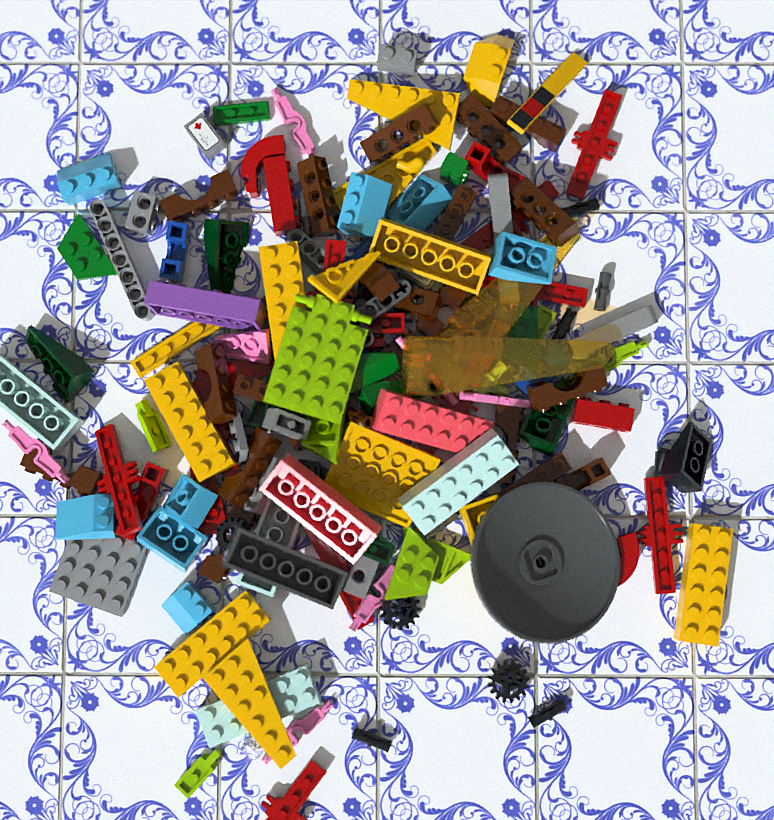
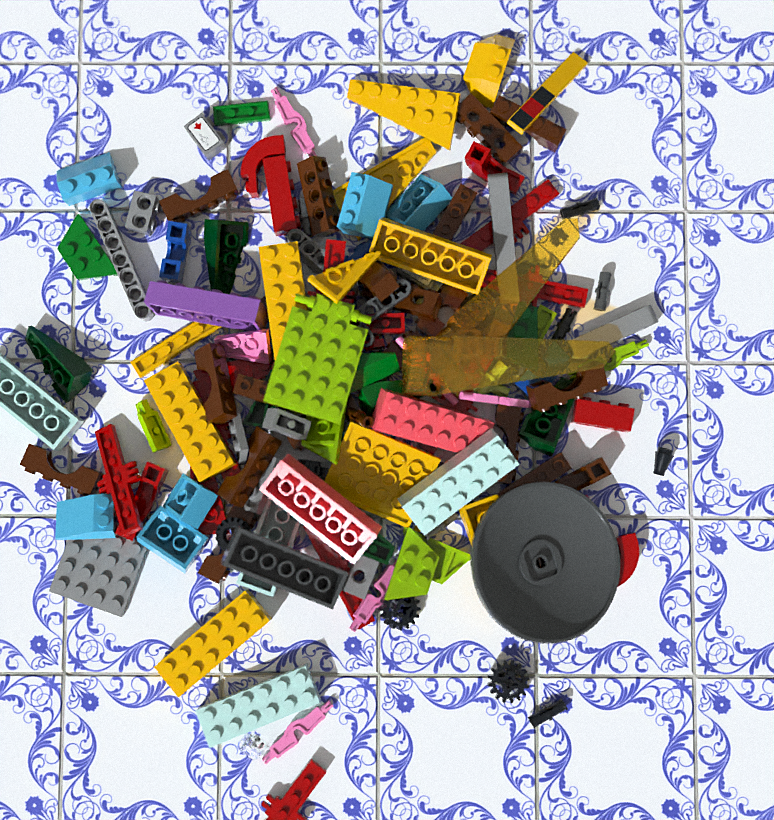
bright pink piece [1,419,70,484] -> none
medium azure slope [161,580,216,635] -> none
lime hinge [174,747,222,799] -> none
yellow wing [203,637,297,769] -> none
black pin [351,726,392,753] -> none
reddish brown brick [360,104,439,164] -> none
light grey brick [377,44,417,76] -> none
yellow arm [396,155,425,173] -> none
green brick [439,152,470,188] -> none
medium azure slope [488,231,557,284] -> none
reddish brown brick [509,178,579,247] -> none
red hinge [565,89,623,200] -> none
red hinge [636,476,684,594] -> none
black slope [661,422,712,493] -> none
yellow brick [674,523,733,647] -> none

